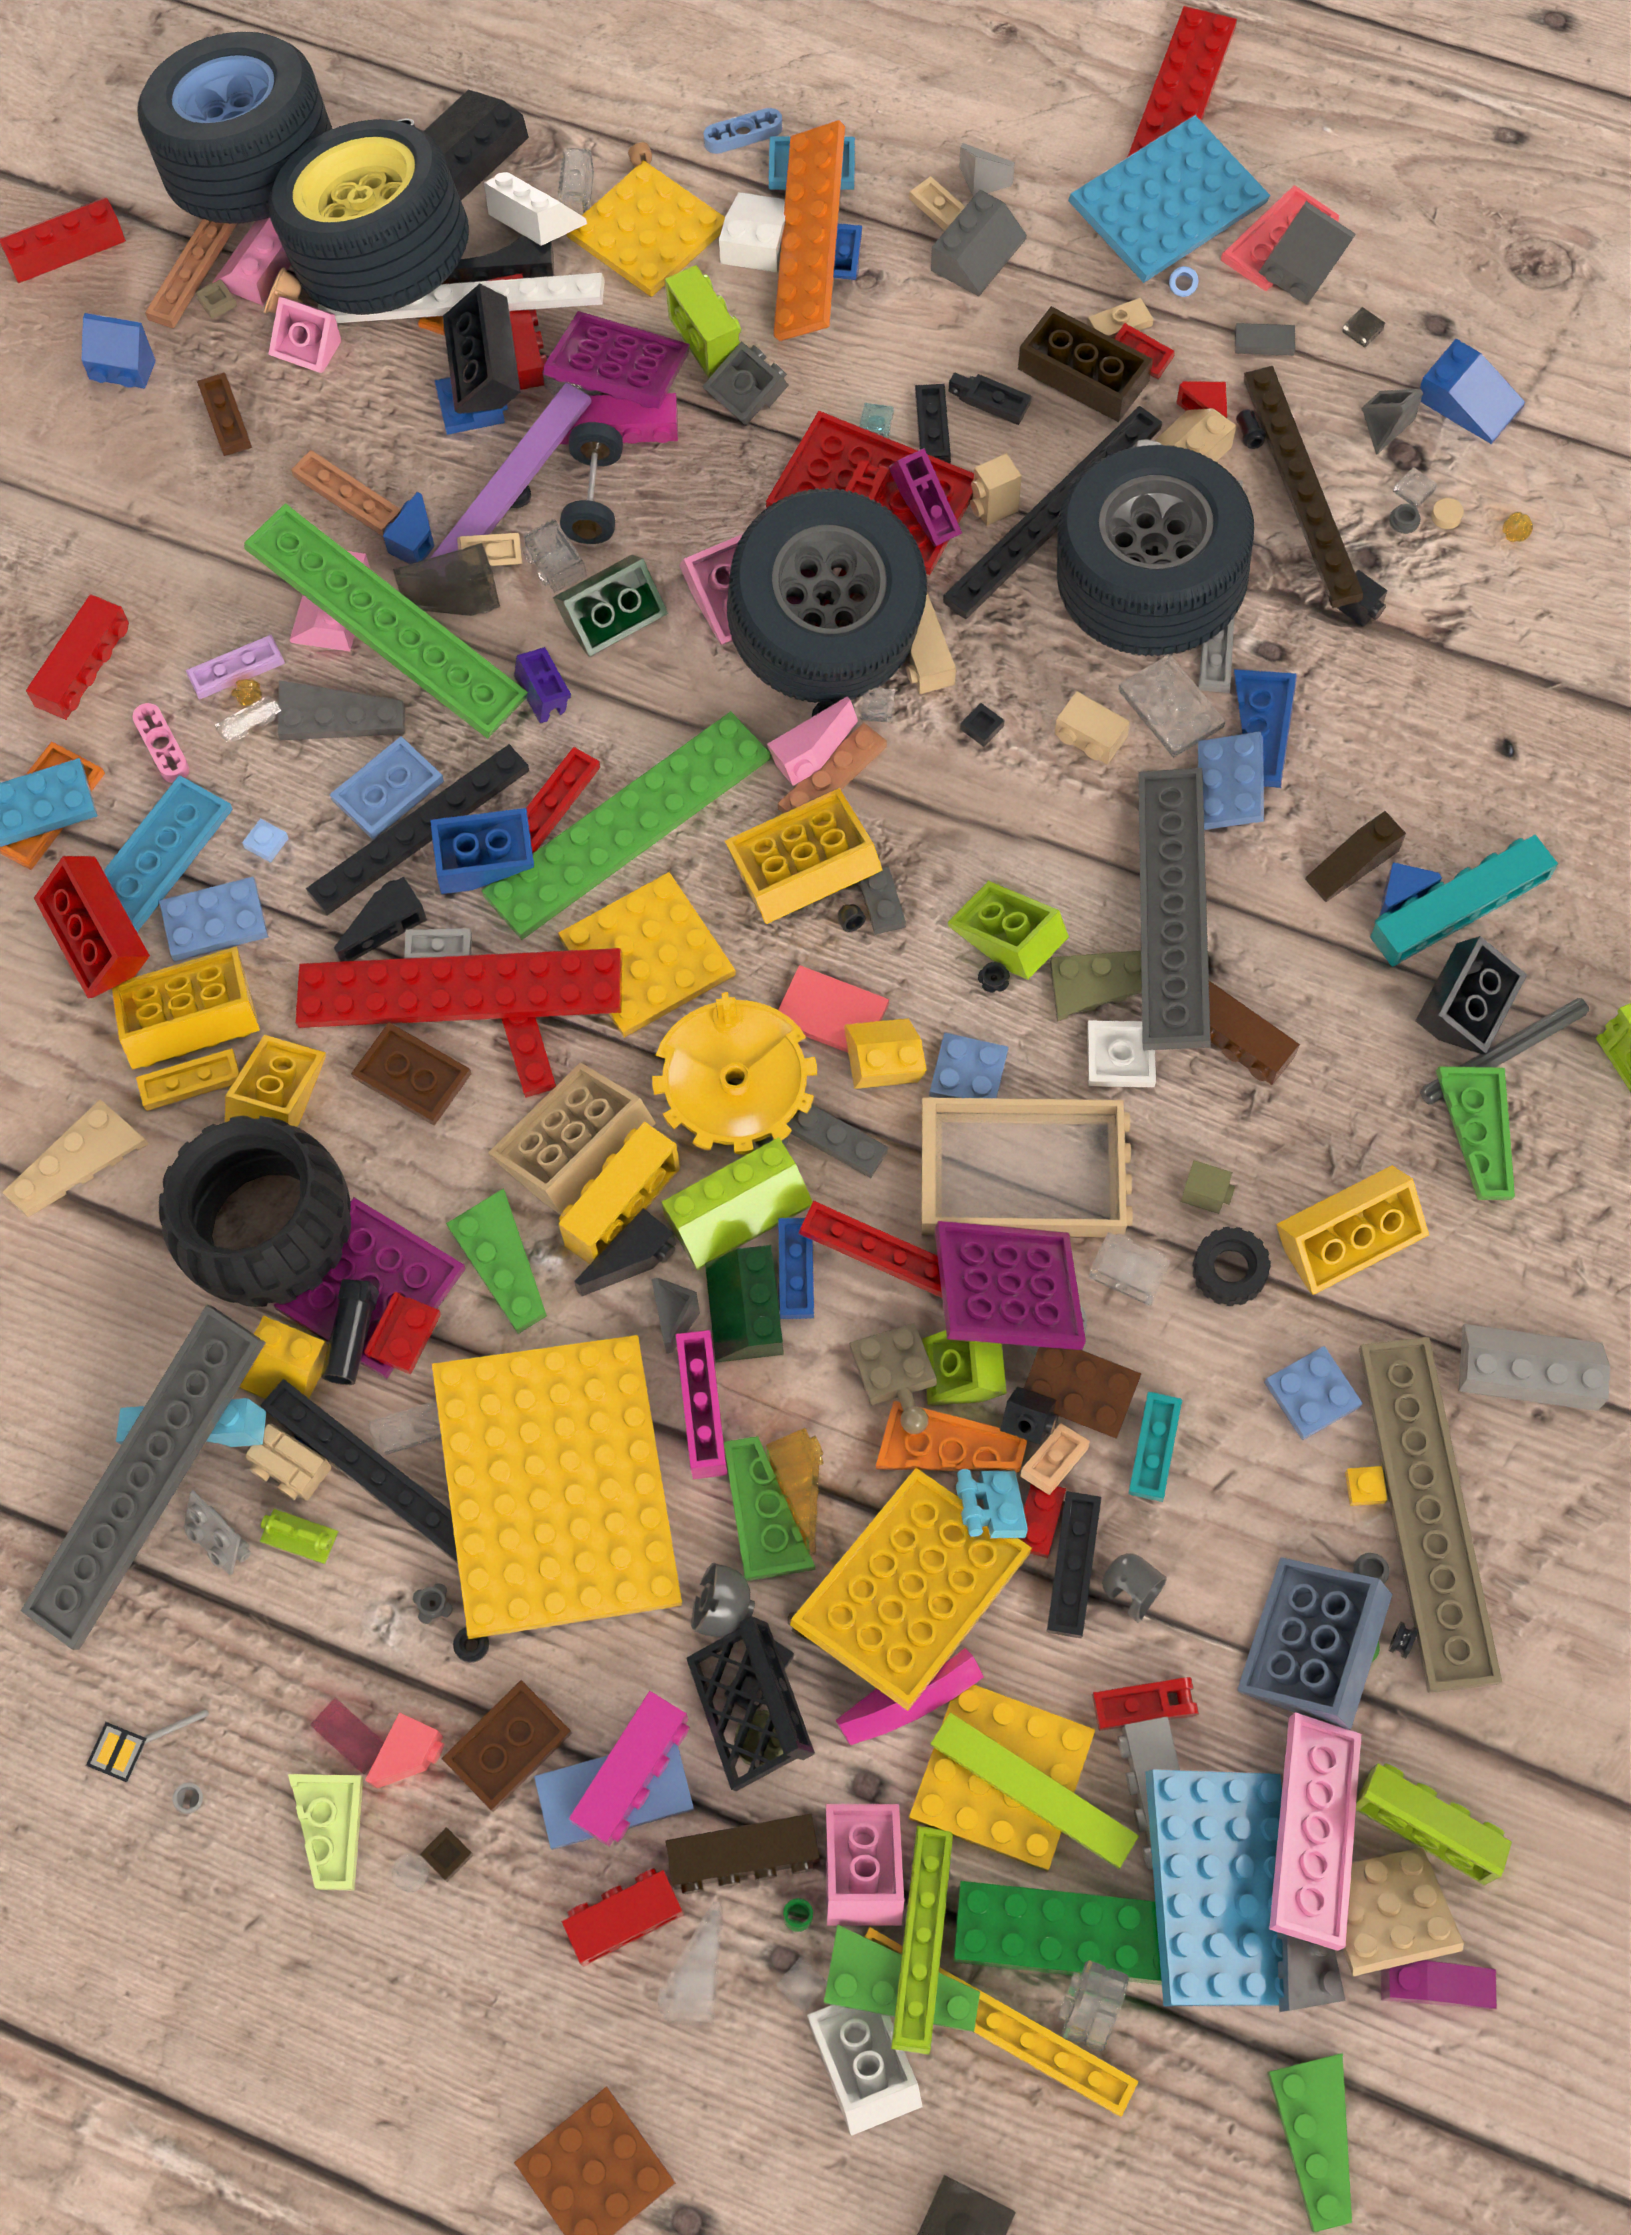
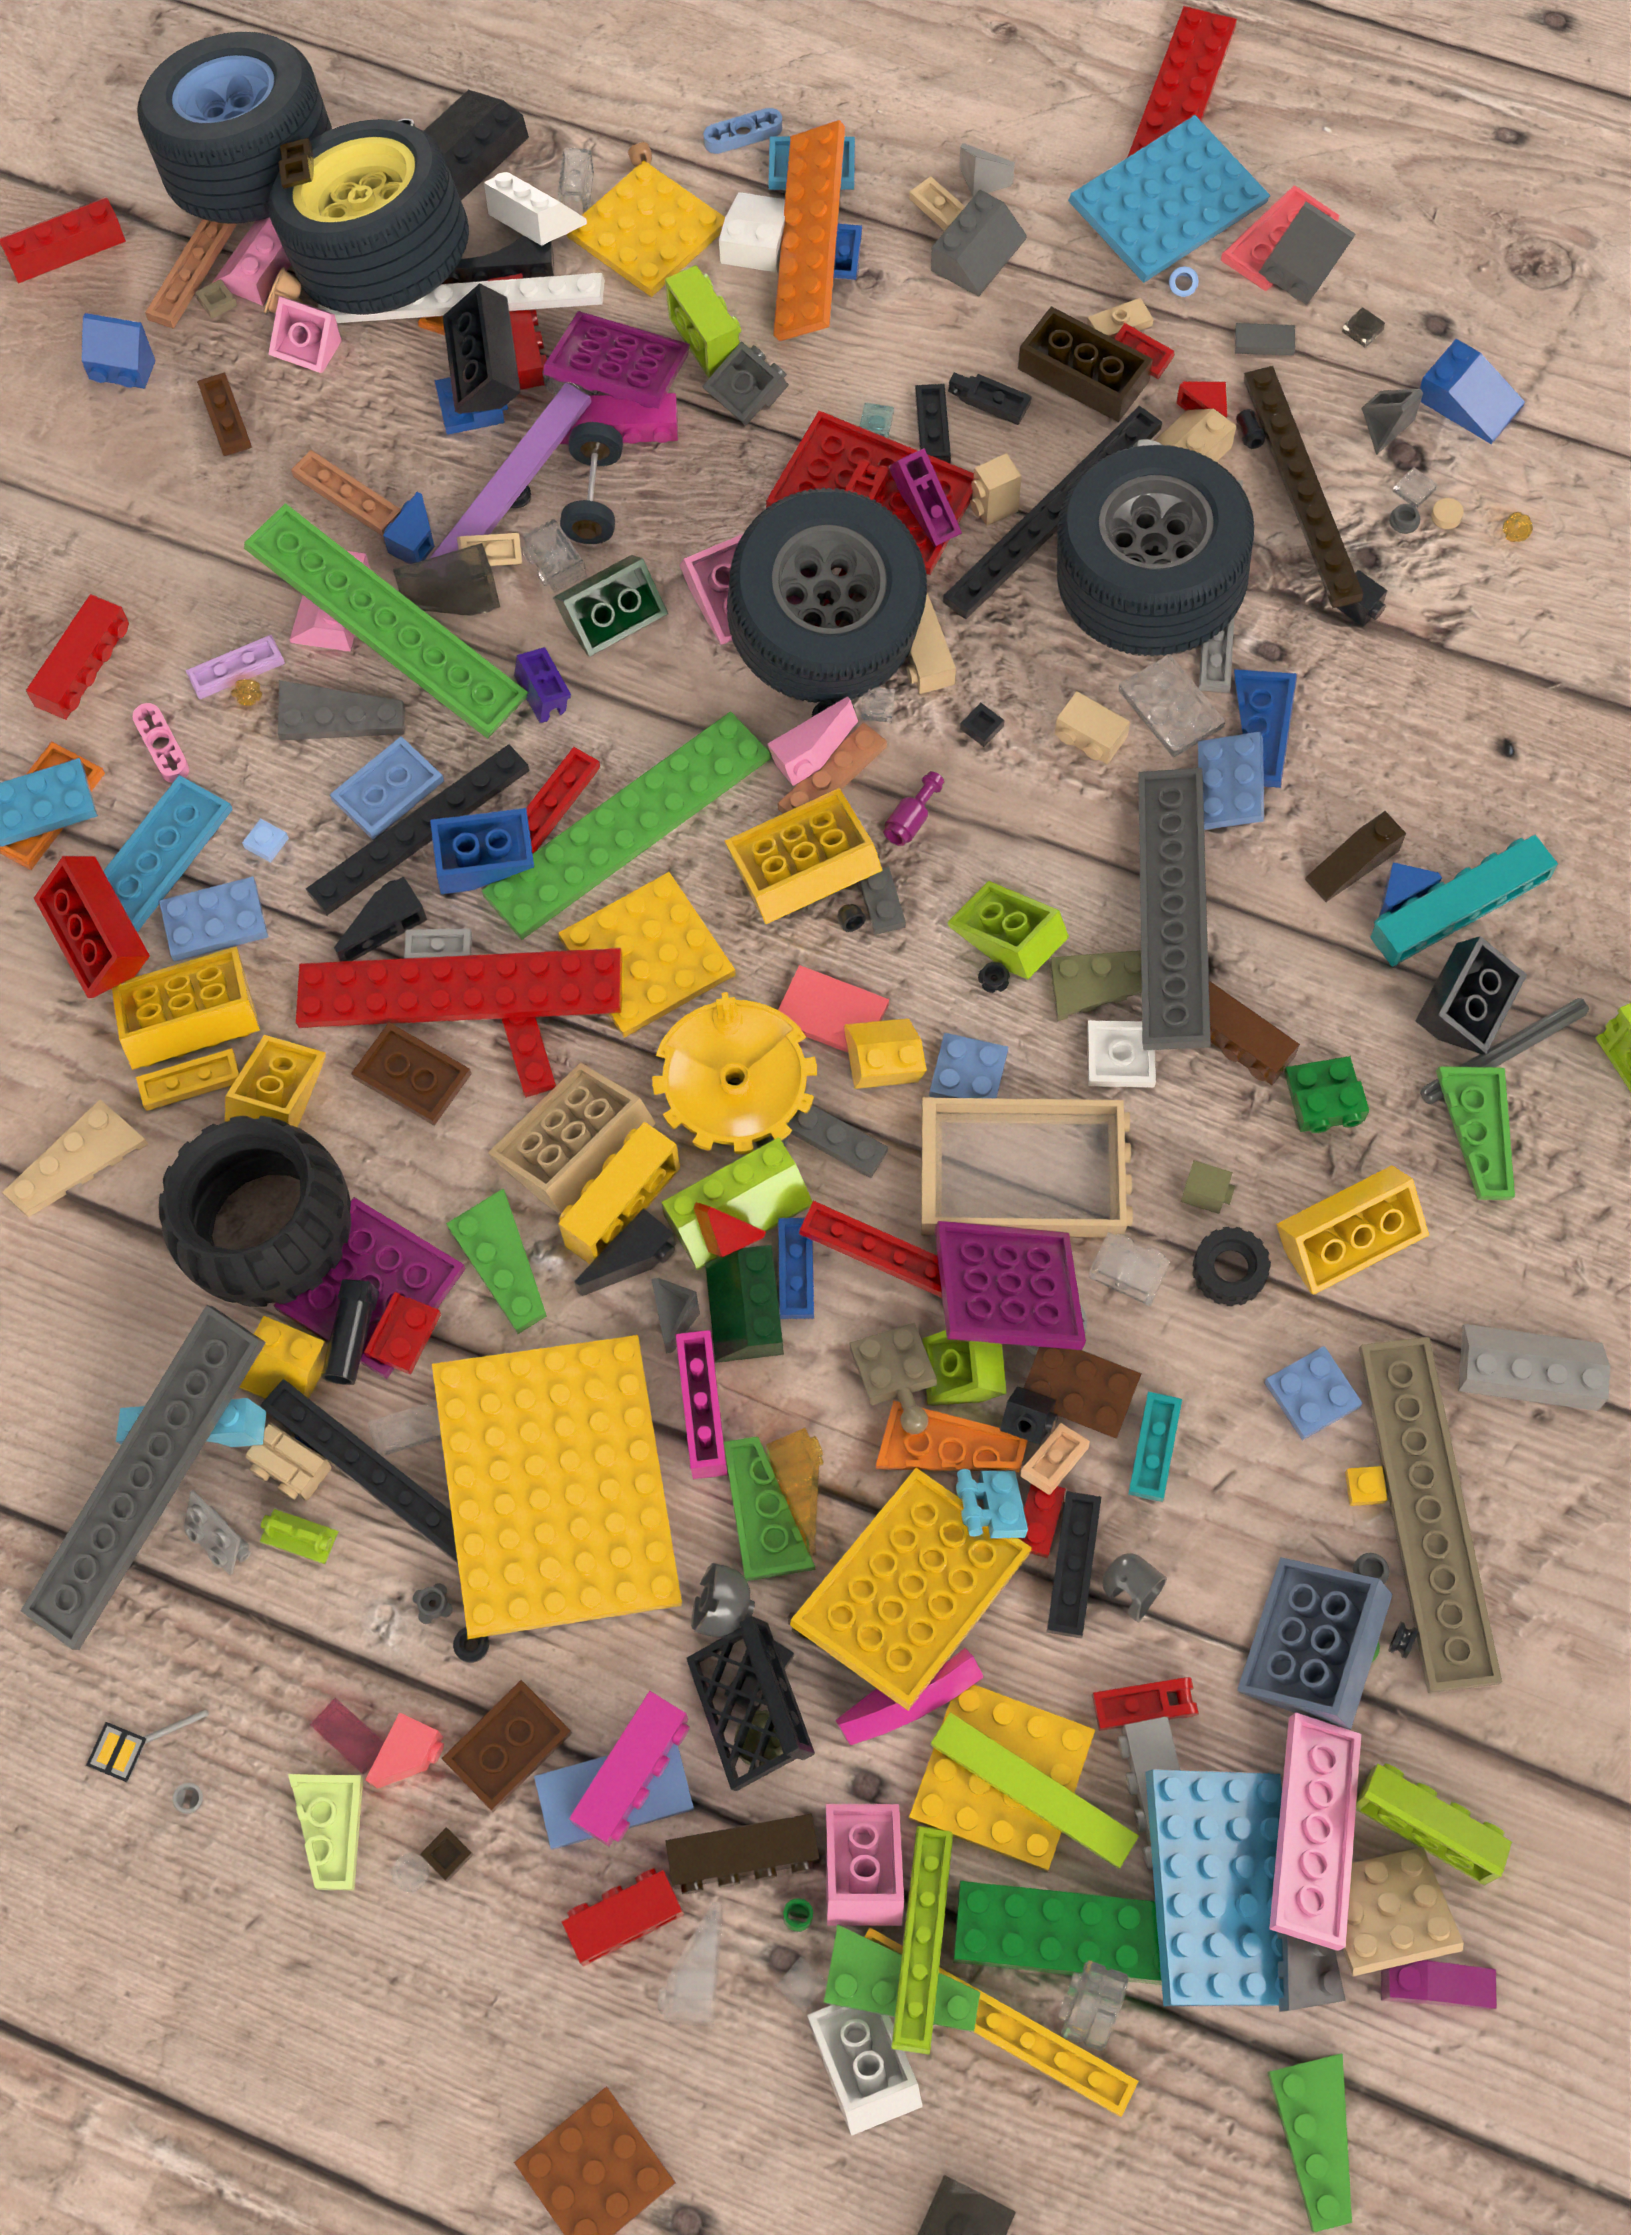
clear plate [214,695,281,741] -> none
none -> dark brown slope [279,138,314,189]
none -> red slope [694,1202,766,1257]
none -> magenta piece [883,771,944,846]
none -> green plate [1284,1056,1369,1133]

